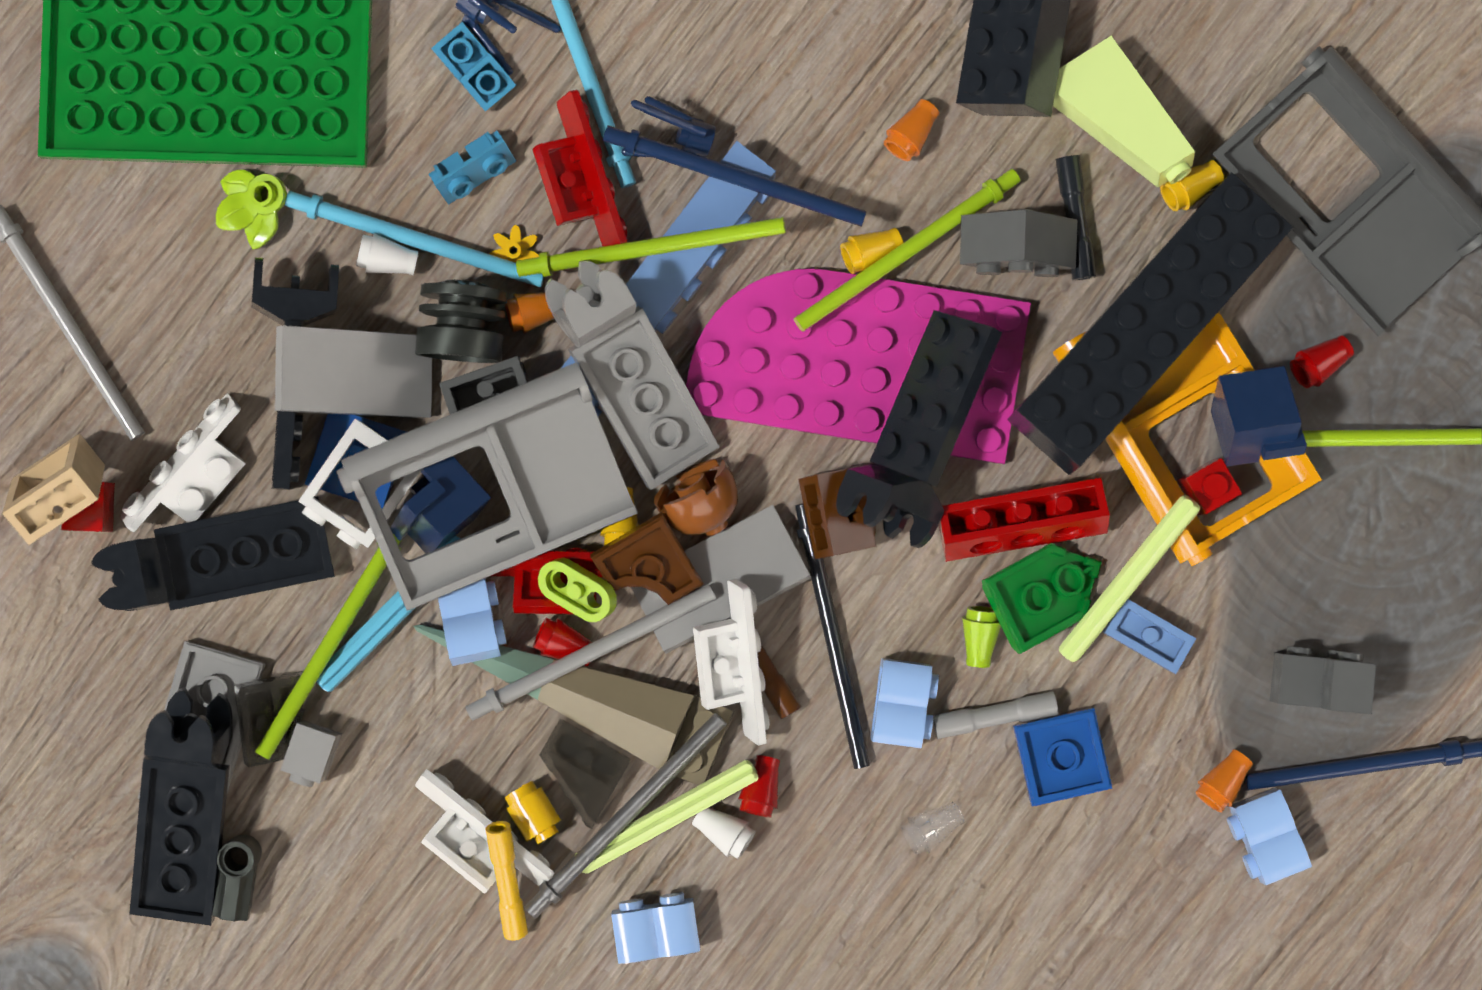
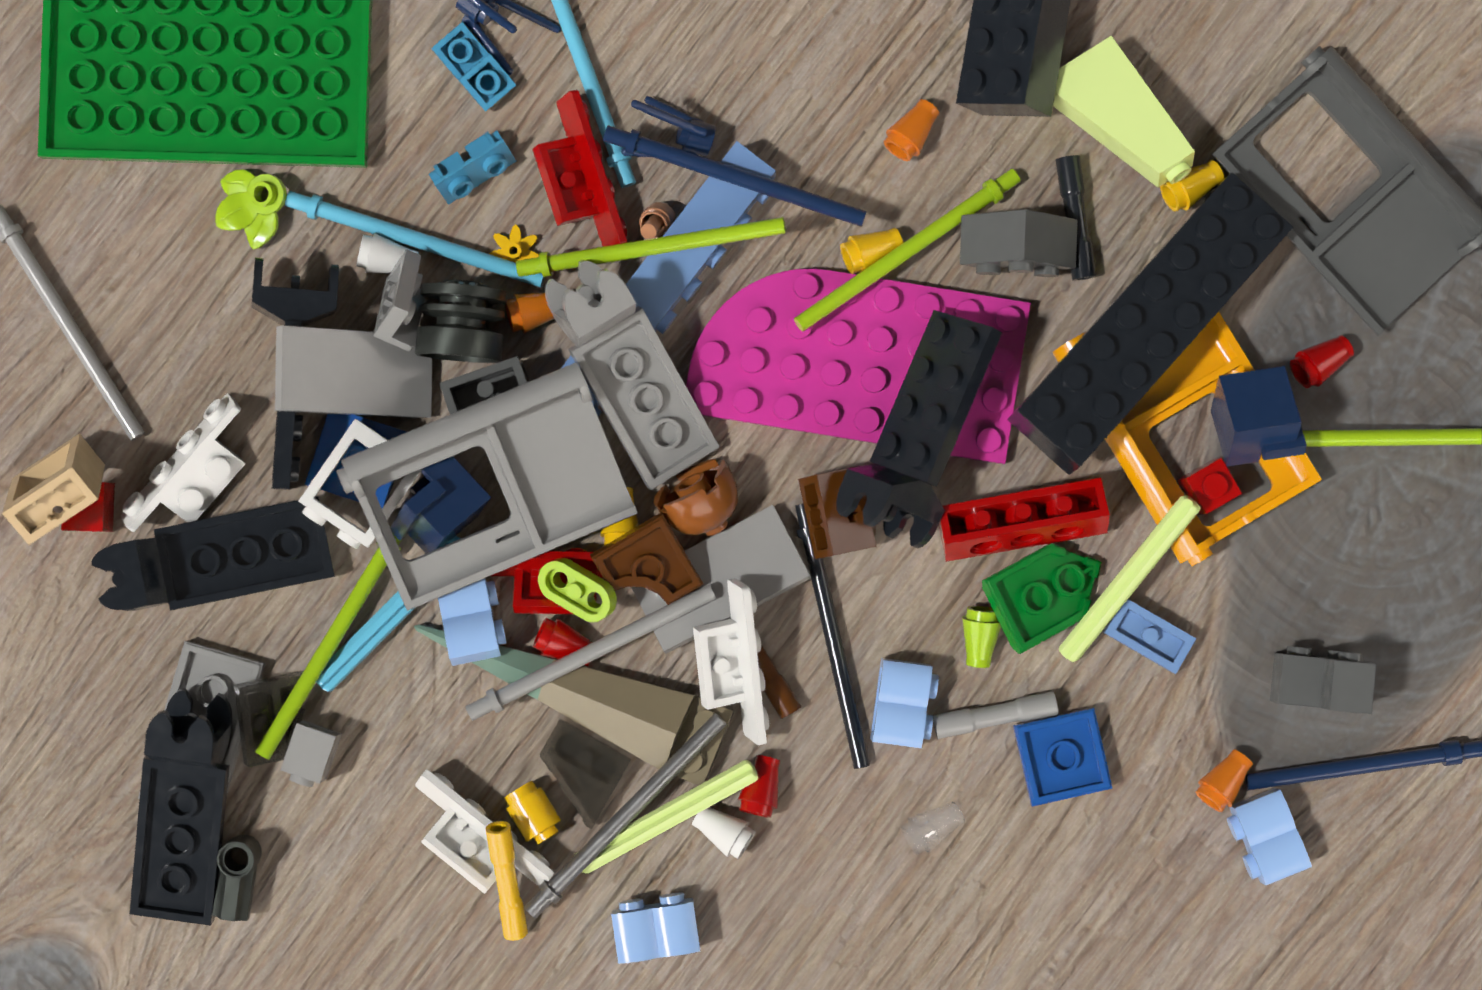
none -> light grey bracket [373,249,425,351]
none -> nougat cylinder [639,202,676,239]

